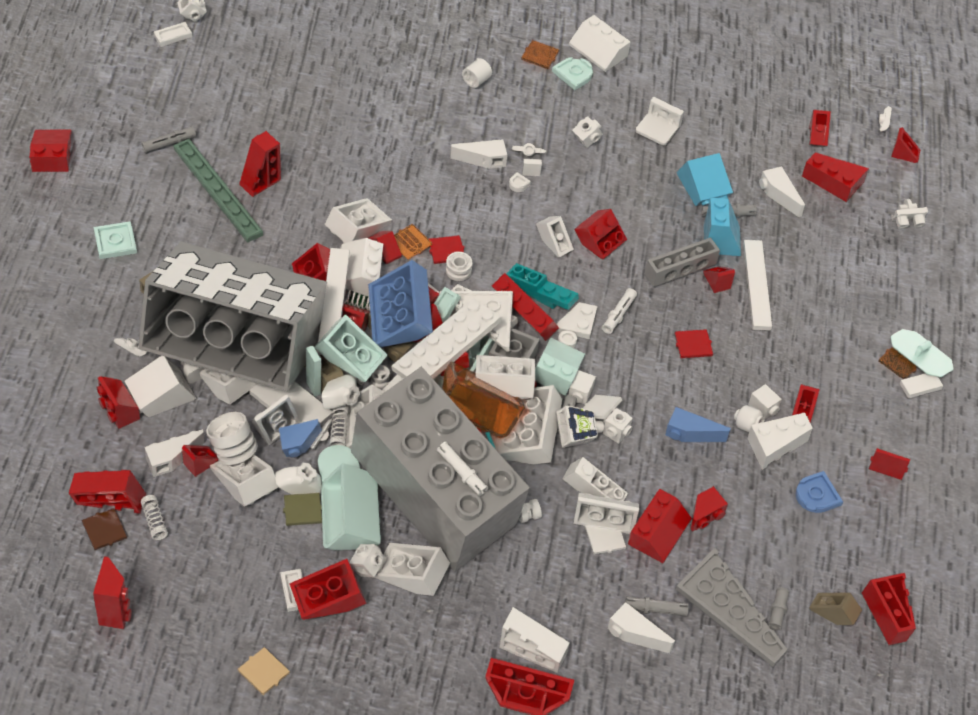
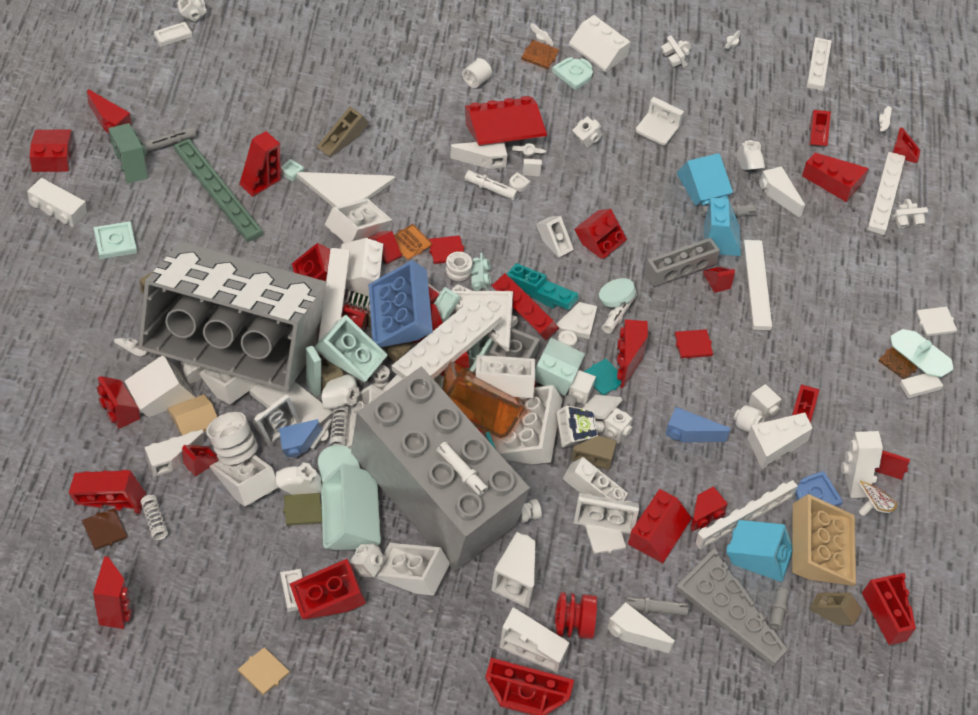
none -> white brick [27,178,87,227]
none -> red slope [87,89,131,133]
none -> sand green wedge [108,123,148,184]
none -> tan slope [167,394,217,436]
none -> light aqua tile [281,159,304,182]
none -> white tile [297,172,395,207]
none -> dark tan slope [317,106,369,157]
none -> red slope [465,96,547,145]
none -> white pin [465,170,518,201]
none -> light aqua hinge [471,252,491,291]
none -> white slope [491,532,535,608]
none -> white piece [530,23,554,47]
none -> red wheel [554,592,597,640]
none -> dark tan slope [571,436,617,470]
none -> teal piece [583,358,622,395]
none -> light aqua tile [599,278,636,307]
none -> red slope [617,319,648,388]
none -> white hips [661,35,691,68]
none -> white plate [695,480,798,550]
none -> white piece [724,30,741,49]
none -> medium azure slope [727,520,792,582]
none -> white piece [736,140,765,170]
none -> tan slope [792,494,856,586]
none -> white tile [807,37,832,91]
none -> white wedge [841,431,883,498]
none -> shield [858,481,897,516]
none -> white plate [867,152,905,235]
none -> white piece [916,307,957,336]

